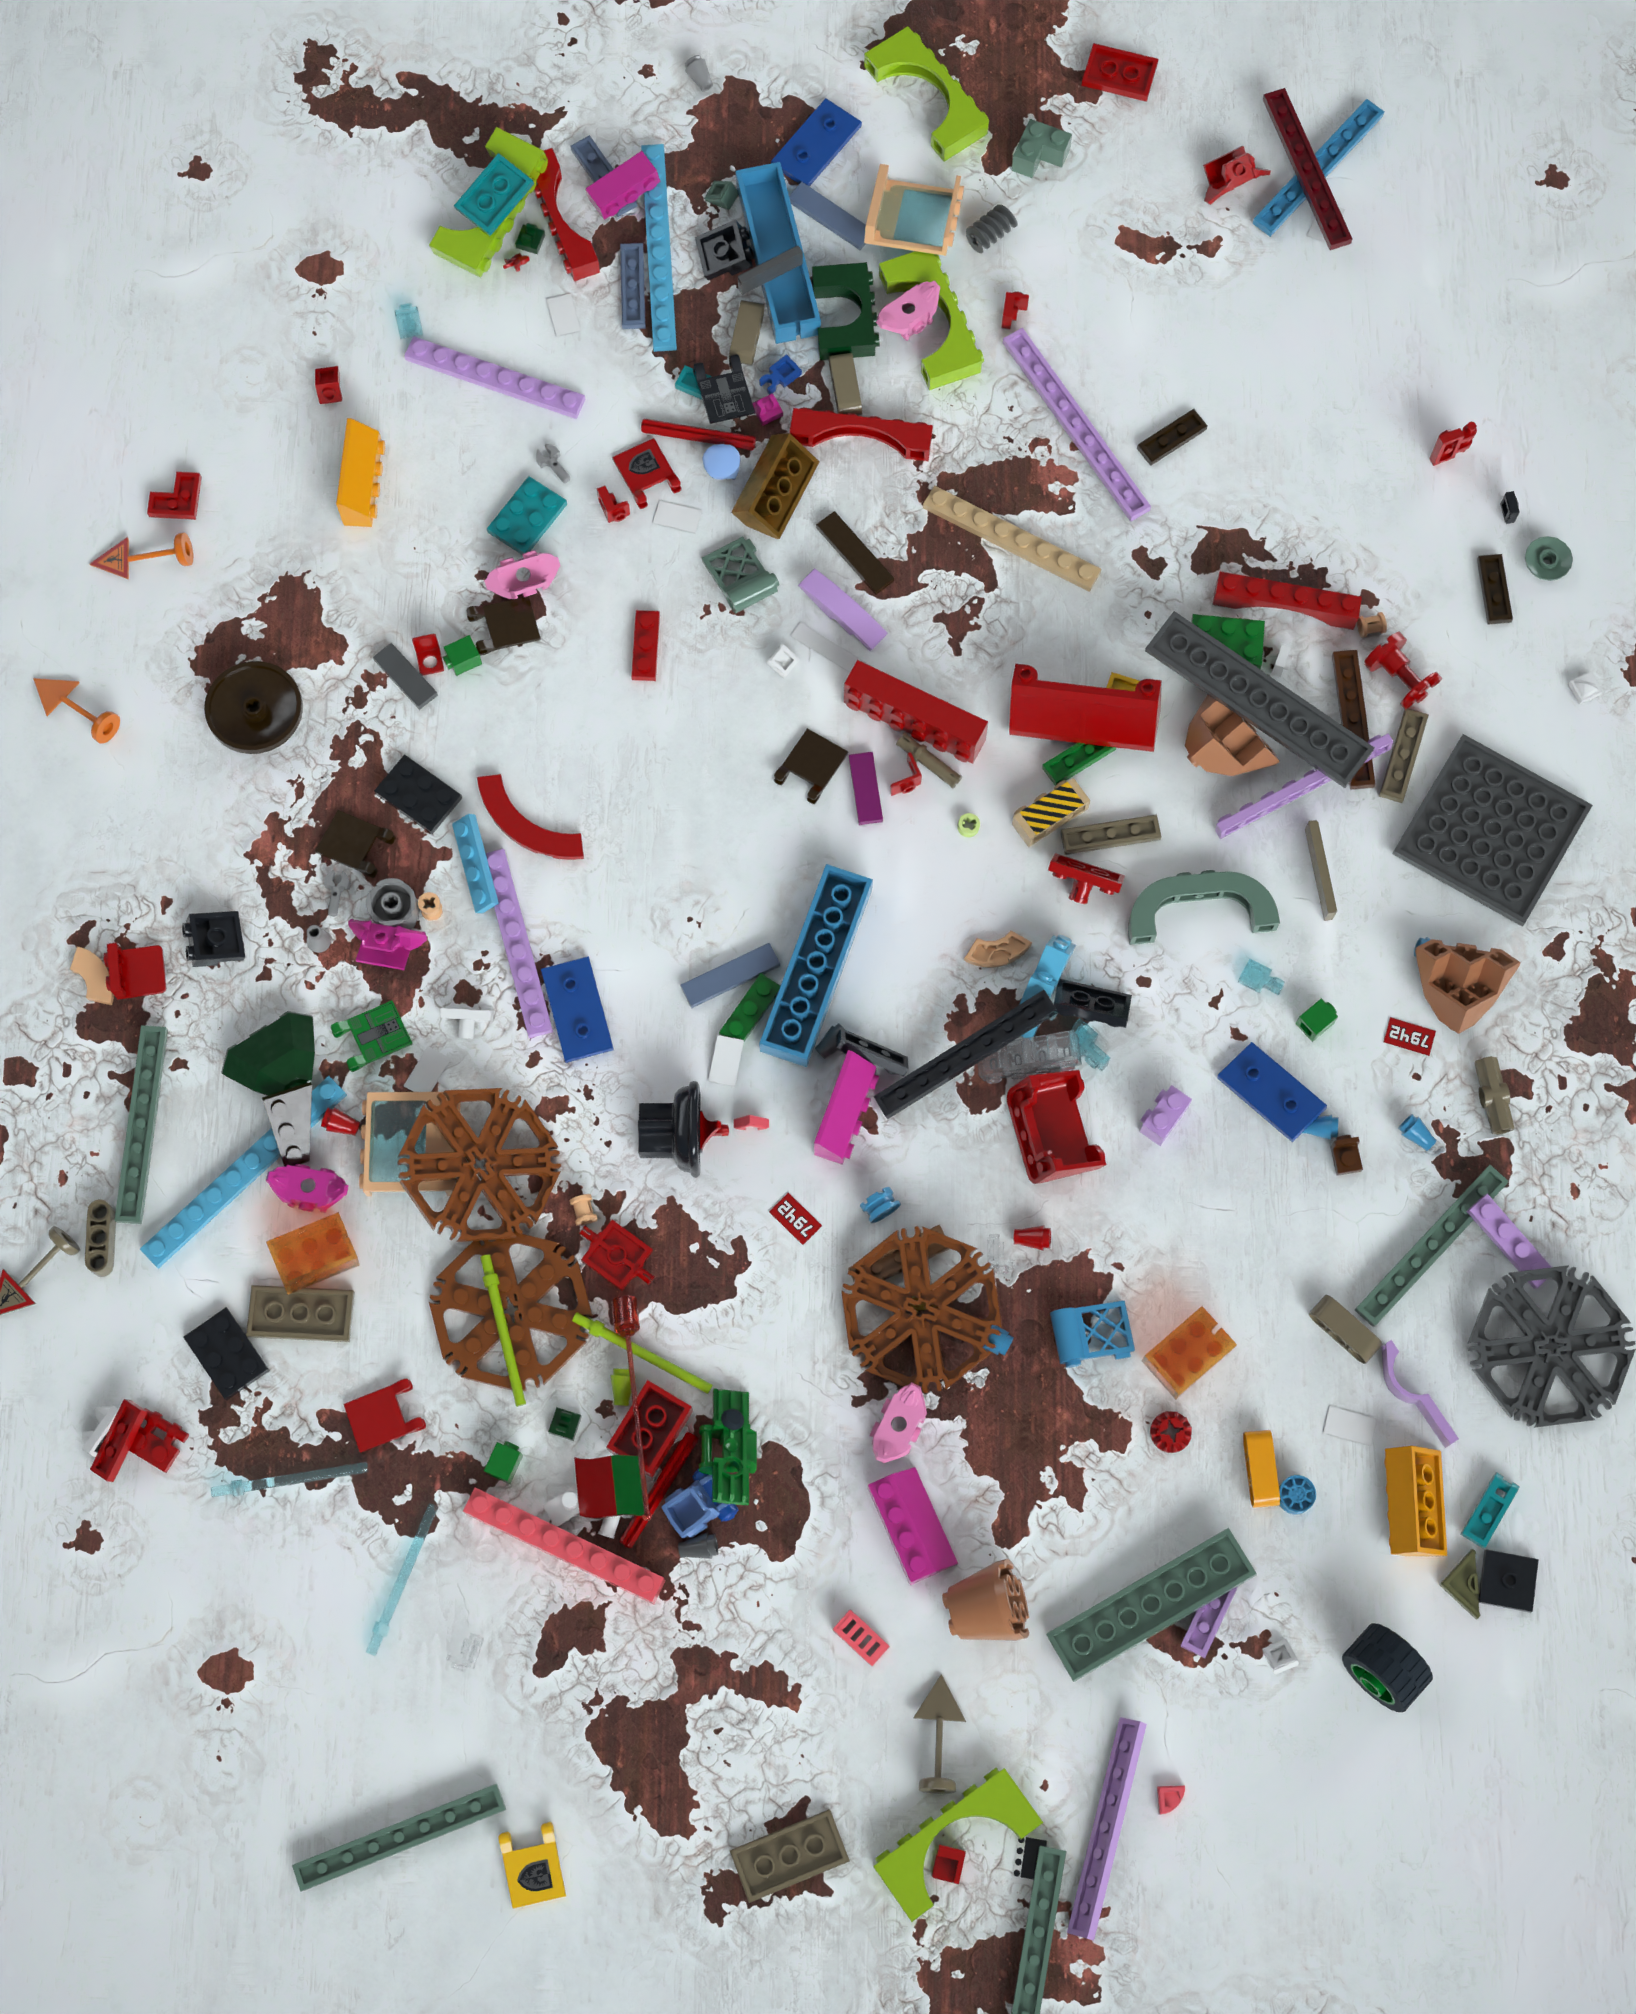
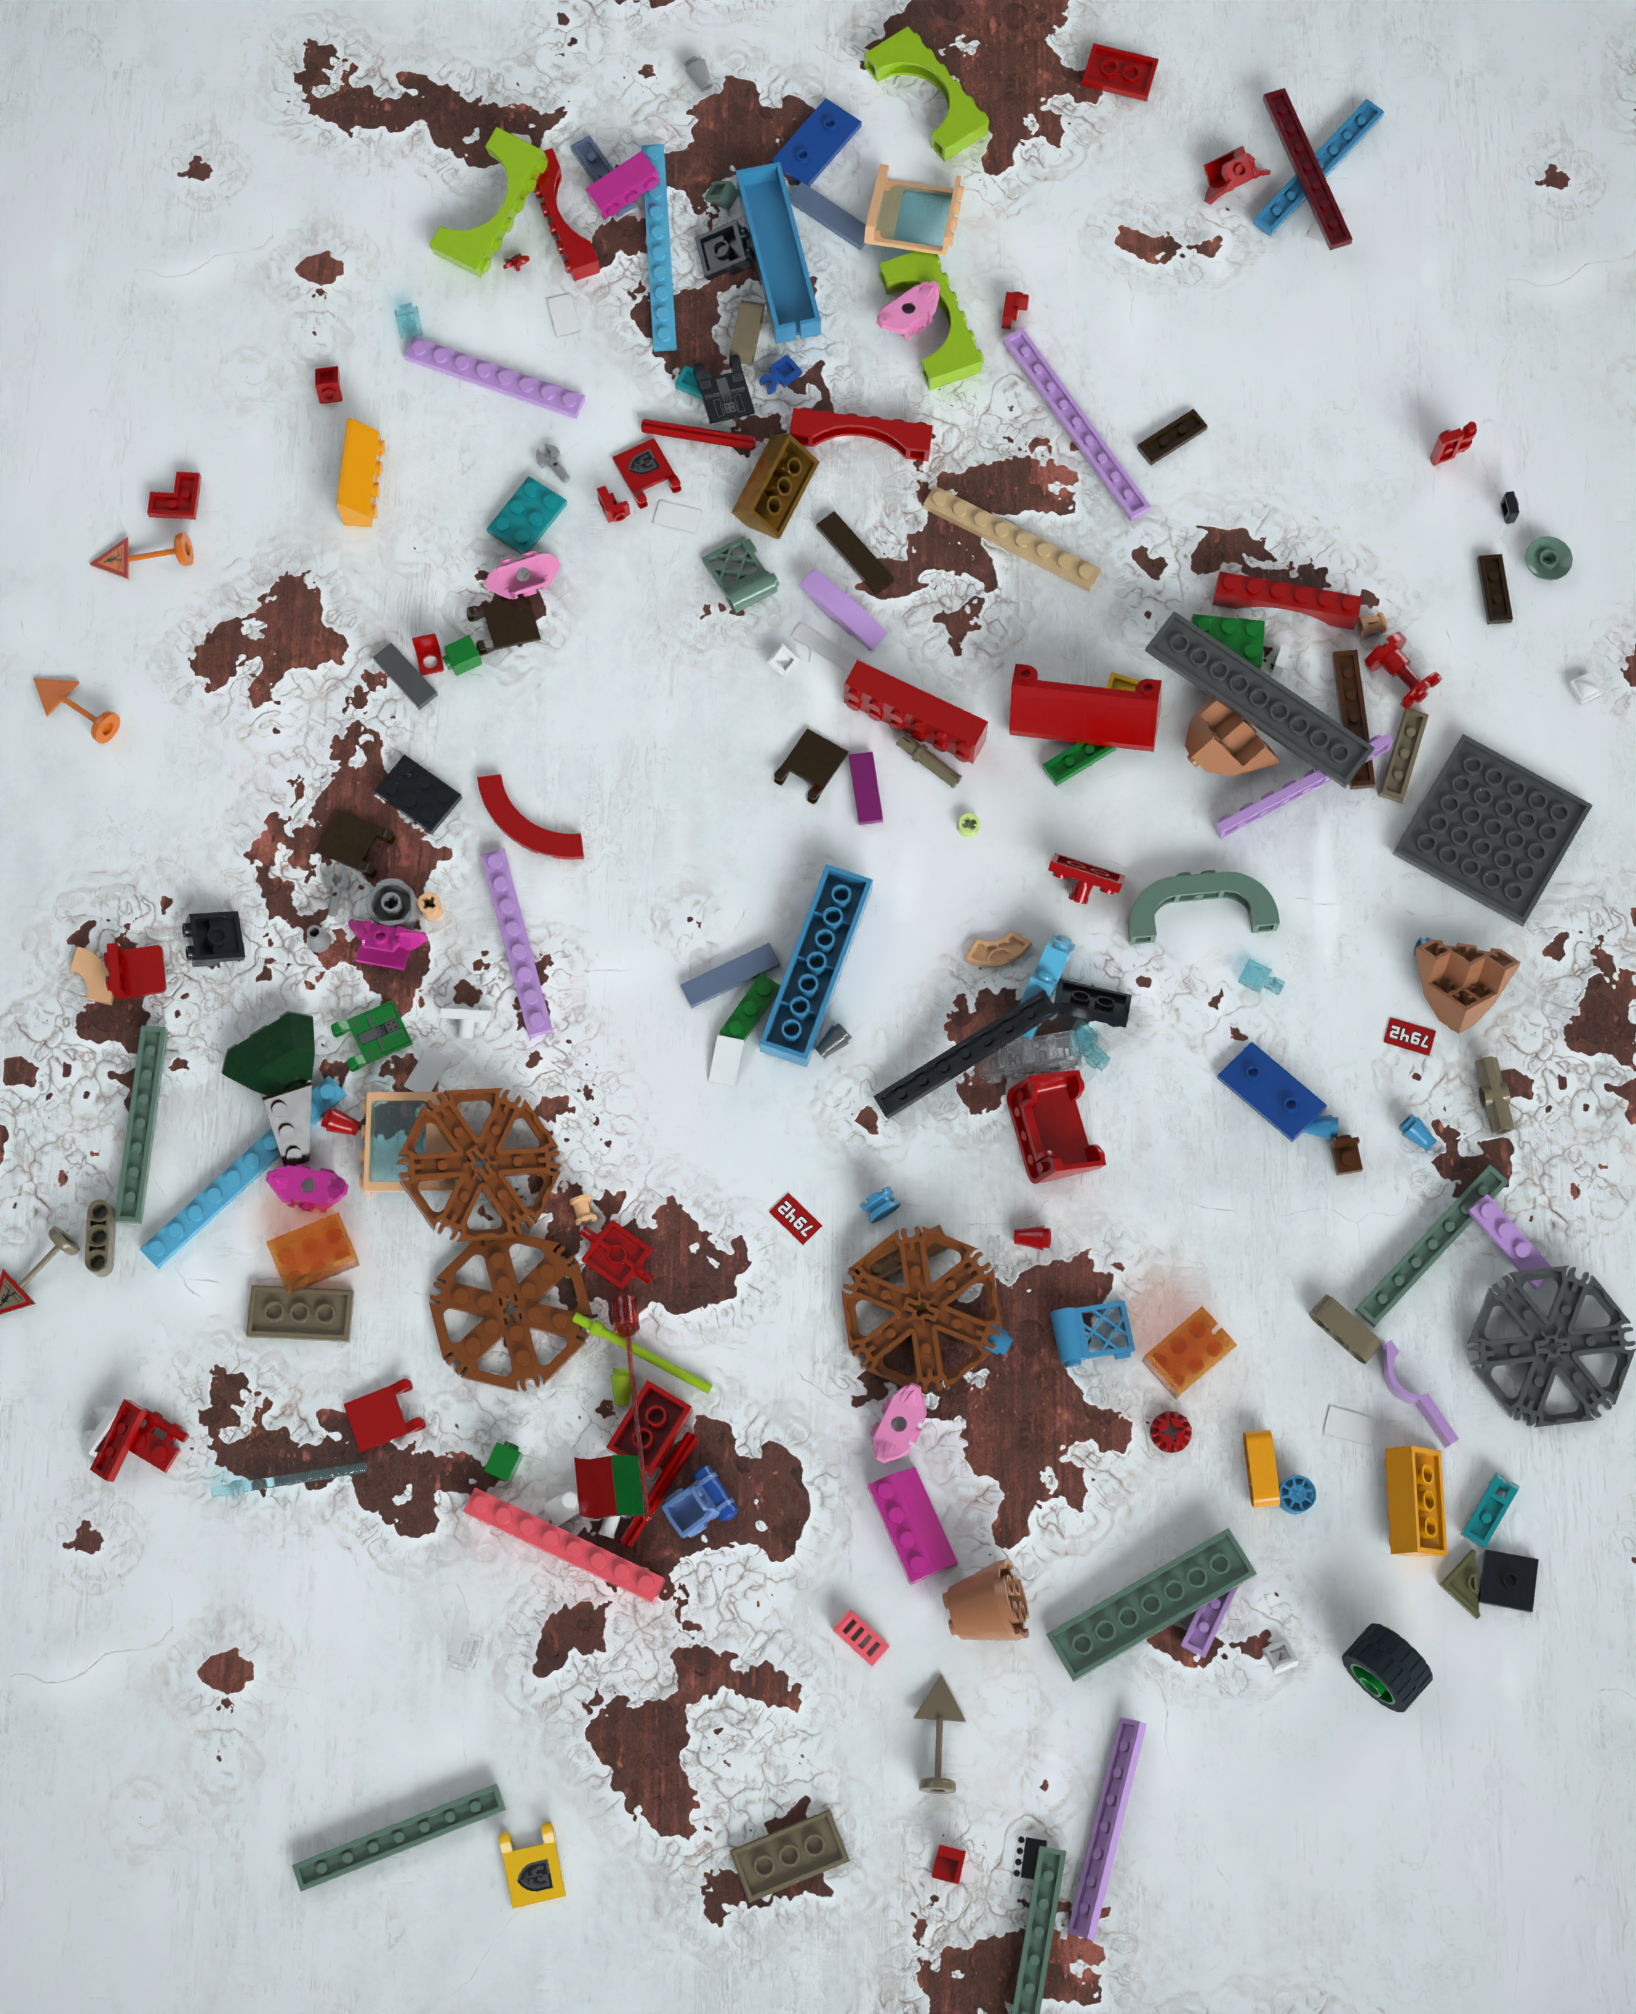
black plate [183,1307,270,1401] -> none
dark brown dish [204,661,303,754] -> none
clear light blue bar [366,1503,438,1656] -> none
medium azure plate [452,814,499,914] -> none
teal plate [454,153,534,236] -> none
lime bar [480,1254,526,1407] -> none
dark green tile [515,223,545,255] -> none
blue plate [541,956,614,1063] -> none
dark green tile [548,1407,582,1441] -> none
sand blue tile [620,243,646,329] -> none
red plate [631,610,660,681] -> none
black piece [638,1081,729,1178] -> none
dark grey cone [678,1532,718,1559] -> none
green piece [699,1388,757,1505] -> none
light blue hair [702,444,740,480] -> none
coral tile [734,1115,769,1130] -> none
dark grey tile [738,245,803,295] -> none
dark pink tile [753,394,783,426] -> none
dark green arch [812,262,880,360] -> none
dark pink slope [814,1050,879,1165] -> none
dark tan beam [829,353,862,416] -> none
black plate [836,1028,909,1077] -> none
lime arch [873,1768,1043,1922] -> none
red bracket [890,752,922,796] -> none
dark grey piece [966,204,1018,253] -> none
sand green brick [1011,119,1072,178] -> none
brick [1012,778,1090,847] -> none
dark tan tile [1060,814,1161,855] -> none
lavender brick [1140,1085,1192,1146] -> none
coral tile [1157,1785,1185,1815] -> none
green brick [1295,998,1338,1042] -> none
dark tan tile [1305,820,1337,921] -> none

